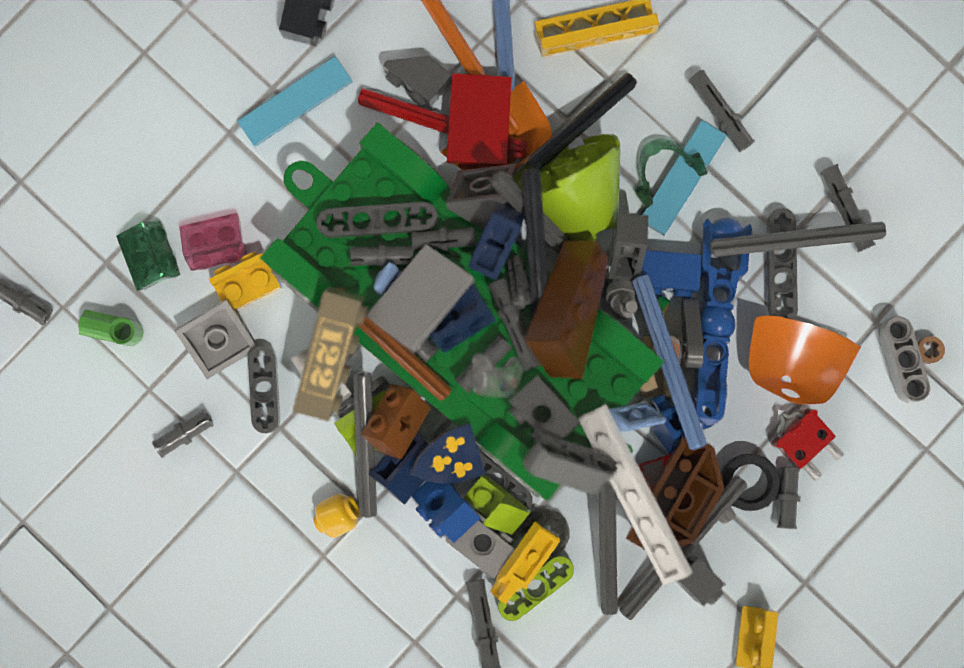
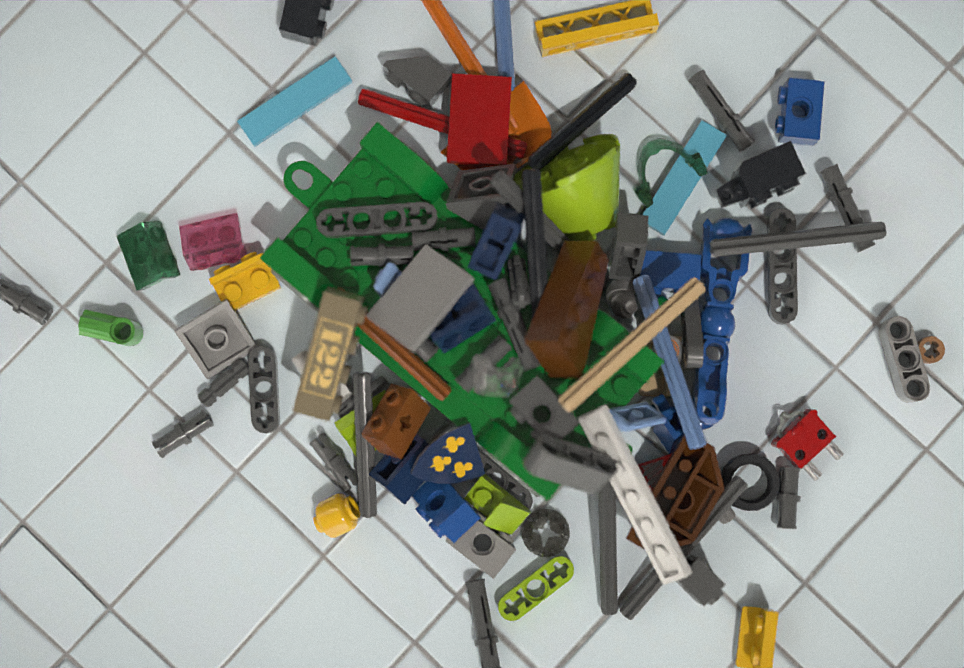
yellow hinge [490,522,560,604] -> none
orange piece [749,315,861,404] -> none
none -> dark grey axle [197,359,249,407]
none -> dark grey pin [309,433,358,492]
none -> tan axle [558,277,705,412]
none -> black hinge [715,141,806,209]
none -> blue brick [775,78,825,146]

